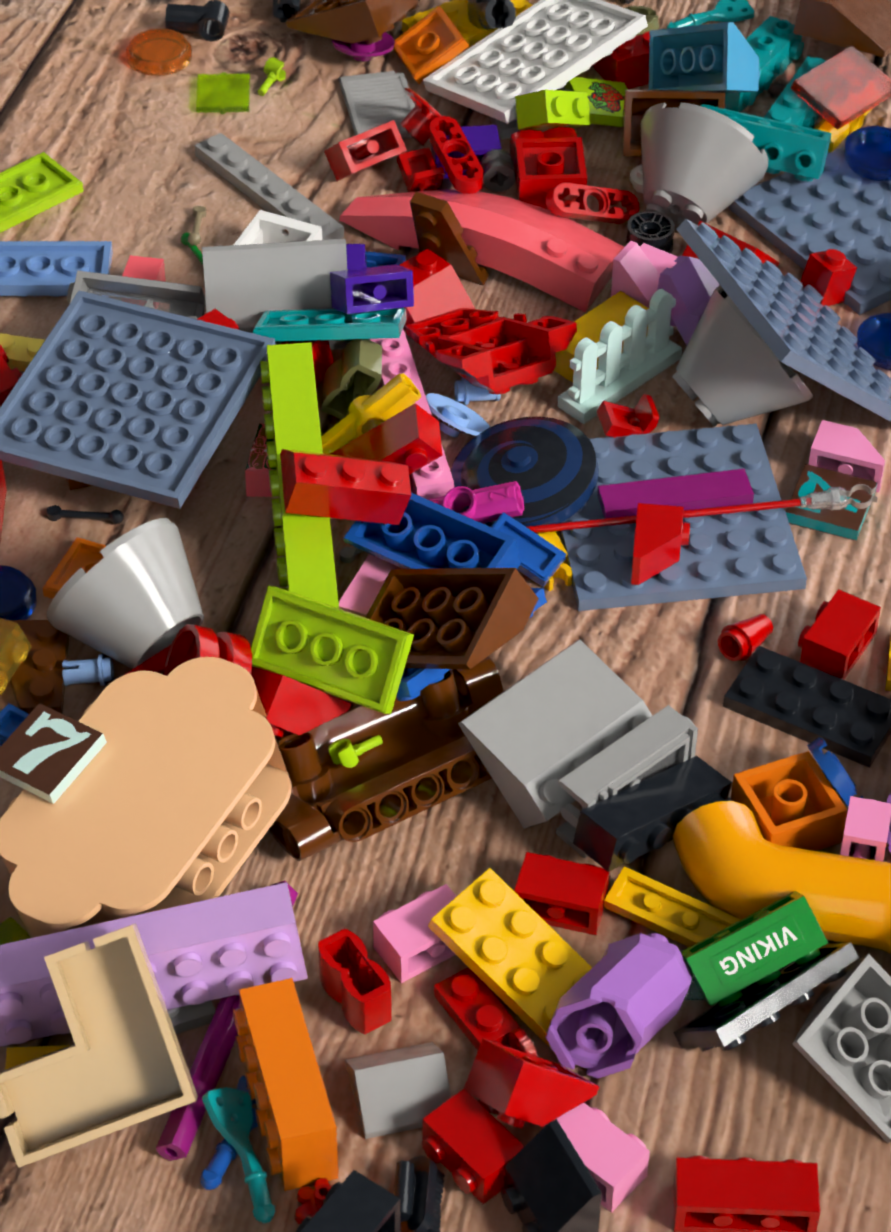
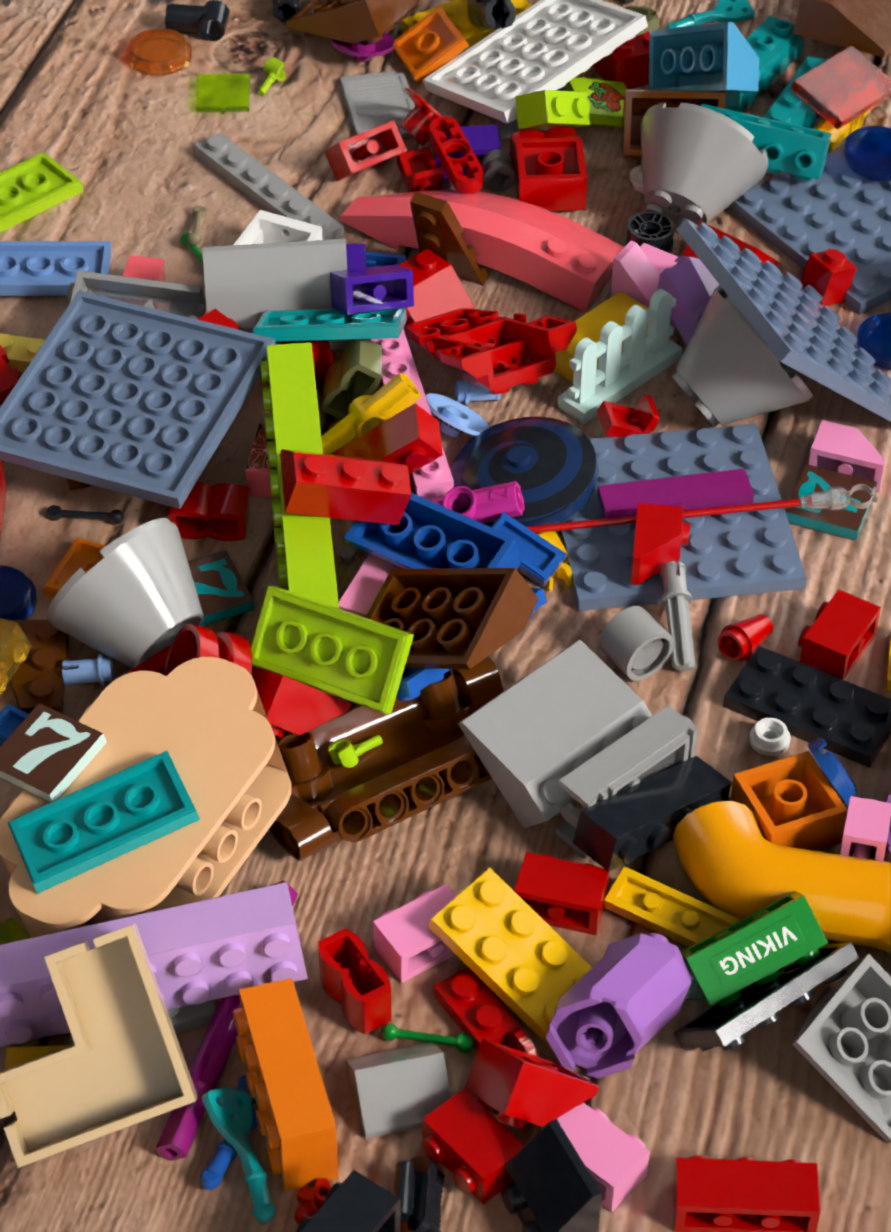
red beam [545,183,640,224] -> none
none -> teal tile [7,751,200,894]
none -> red brick [169,481,250,541]
none -> tile [188,550,254,626]
none -> green hinge [381,1023,474,1053]
none -> light grey piece [599,606,674,681]
none -> light grey axle [661,561,695,672]
none -> white plate [749,718,791,756]

